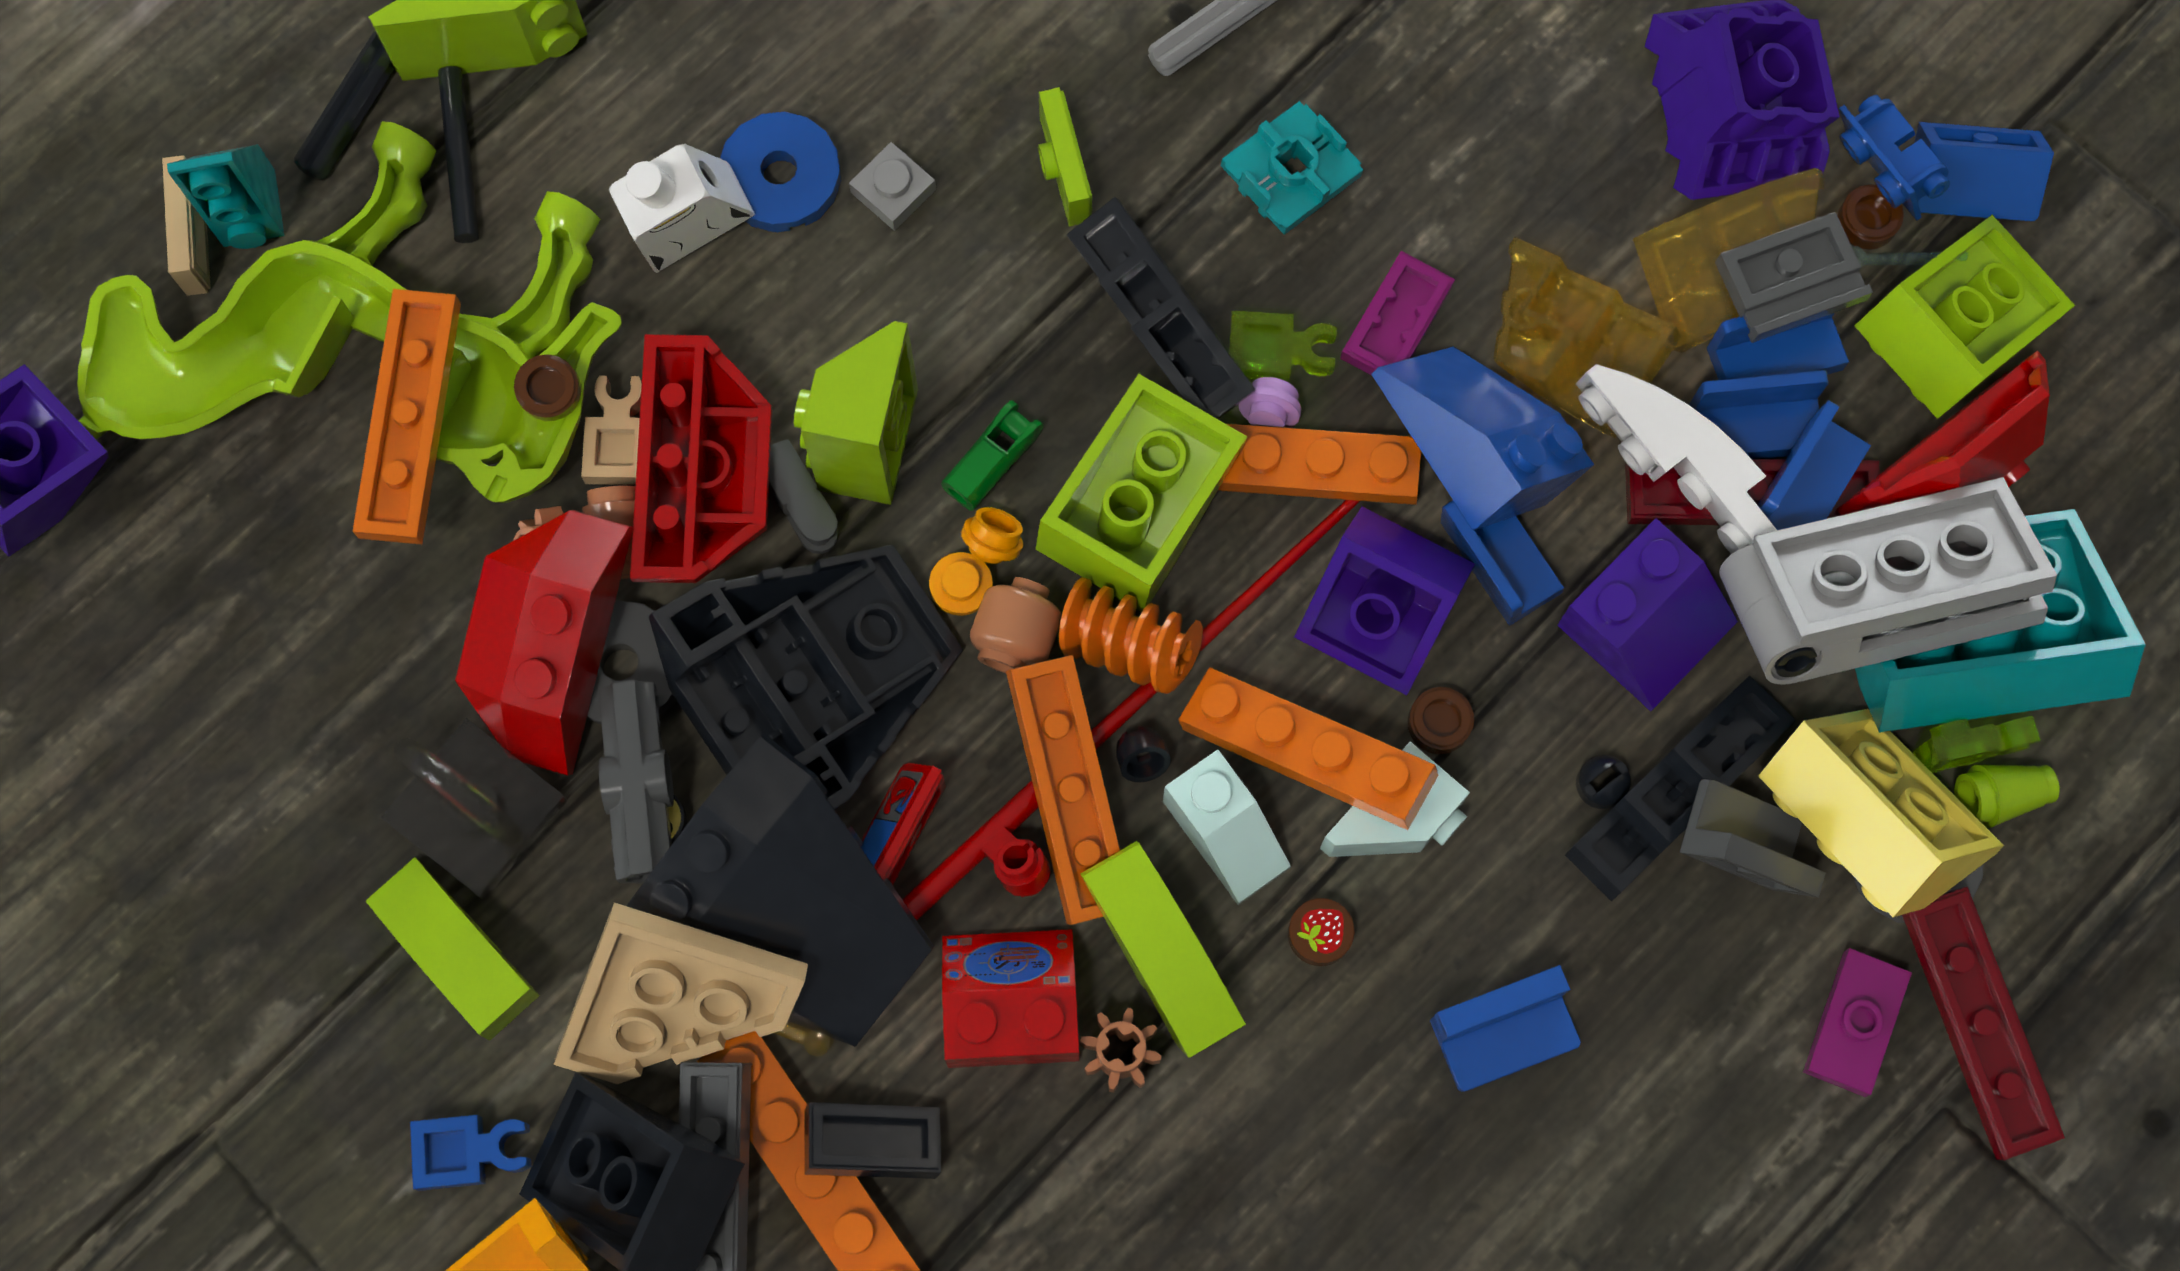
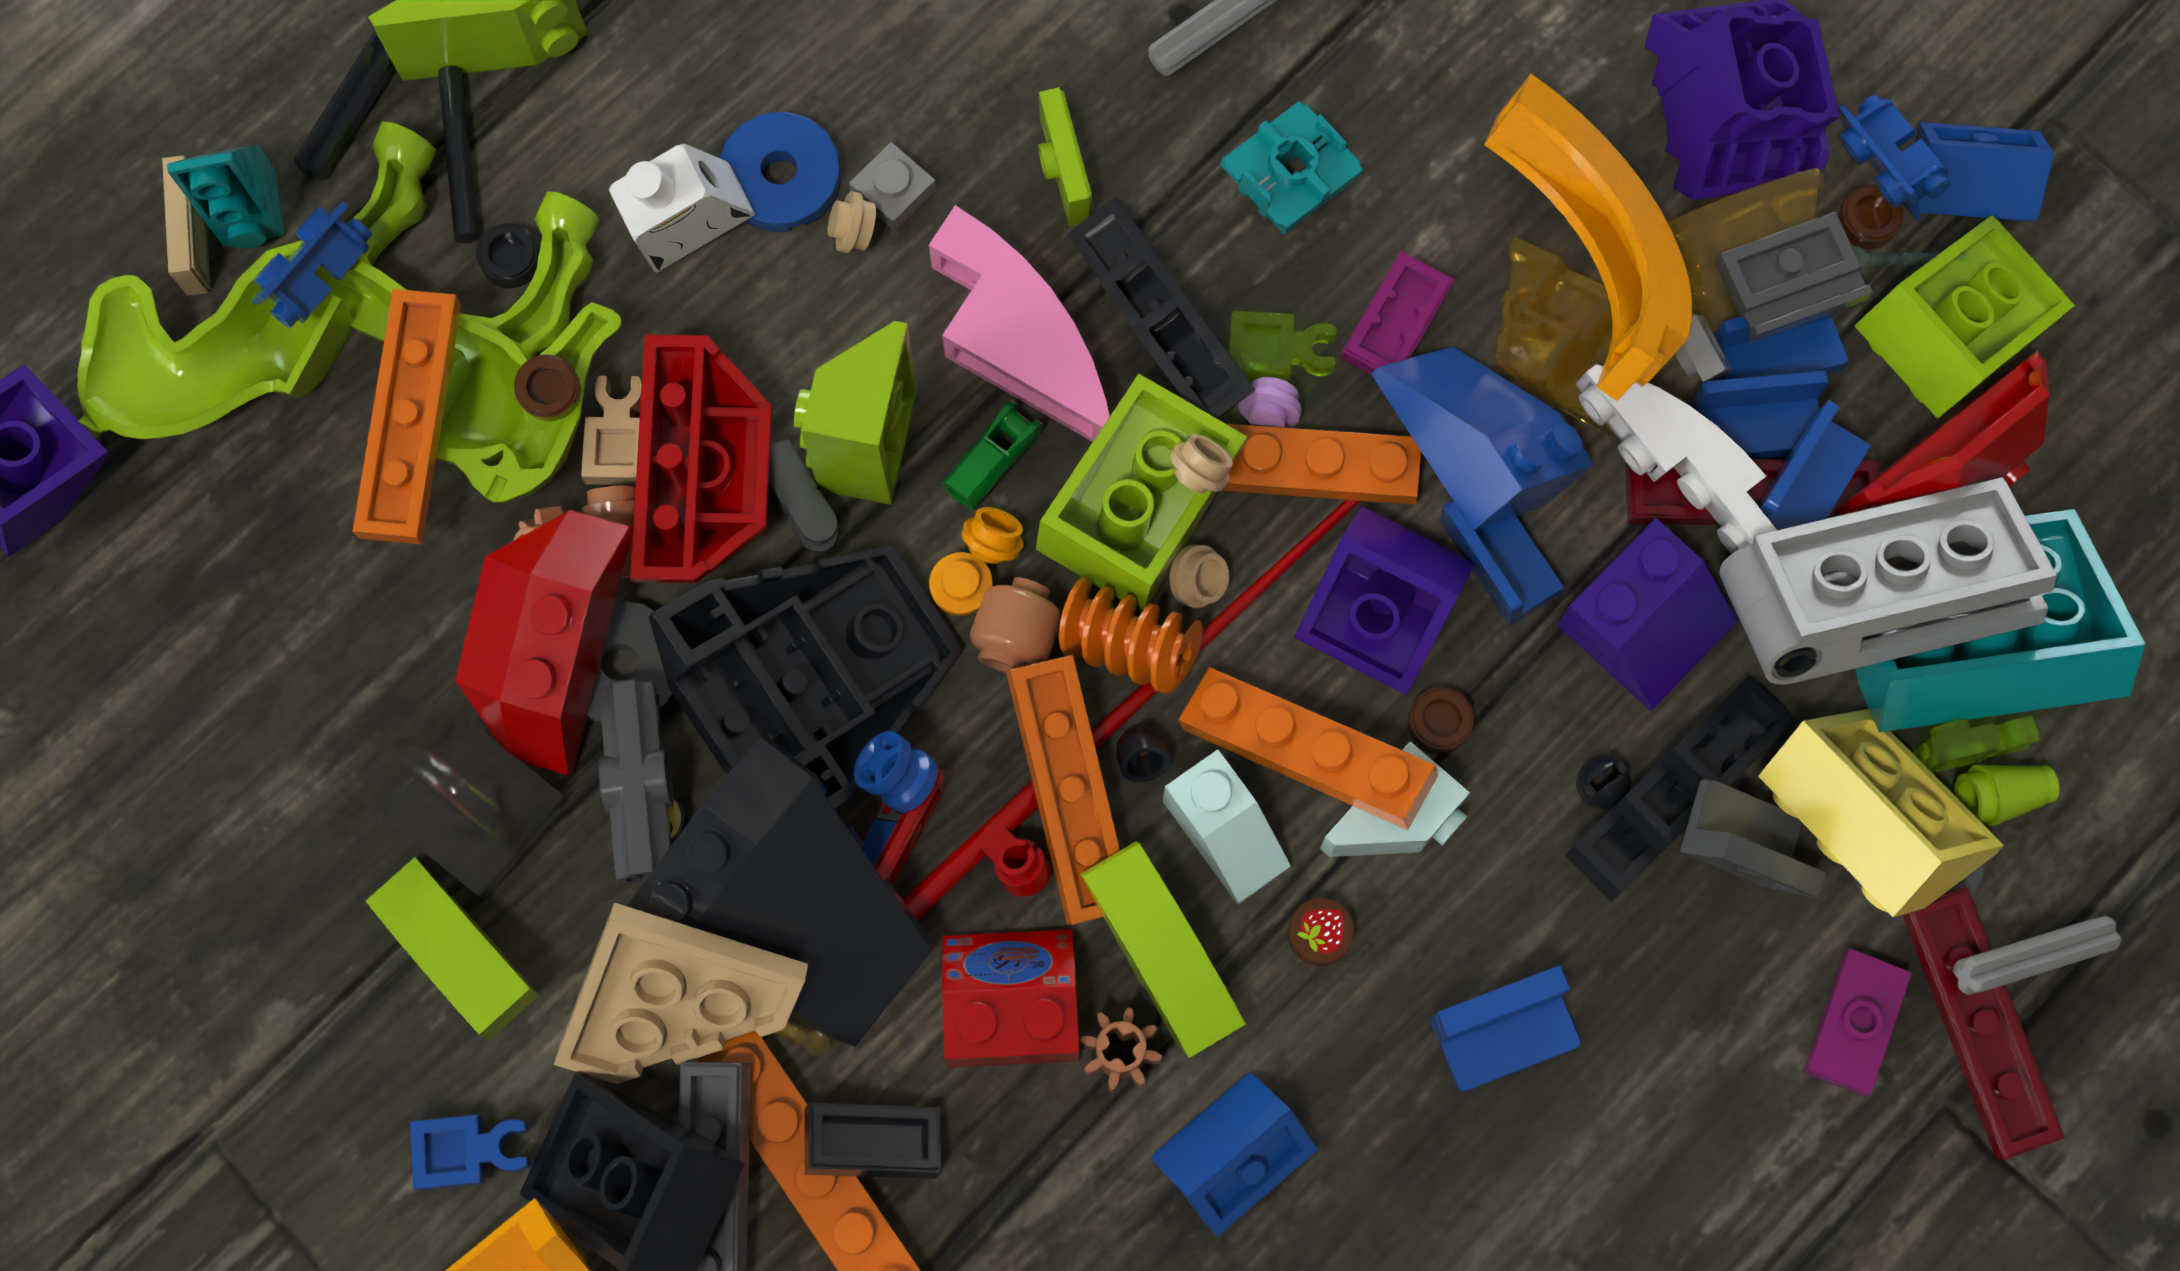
none -> blue hinge [250,202,372,328]
none -> black tile [476,223,540,289]
none -> tan plate [828,191,876,253]
none -> blue wheel [854,731,938,813]
none -> bright pink slope [929,205,1110,442]
none -> blue panel [1152,1073,1318,1237]
none -> tan plate [1169,544,1229,608]
none -> tan plate [1170,434,1233,493]
none -> light orange arch [1484,74,1692,401]
none -> light grey plate [1675,314,1734,382]
none -> light grey axle [1953,916,2121,995]

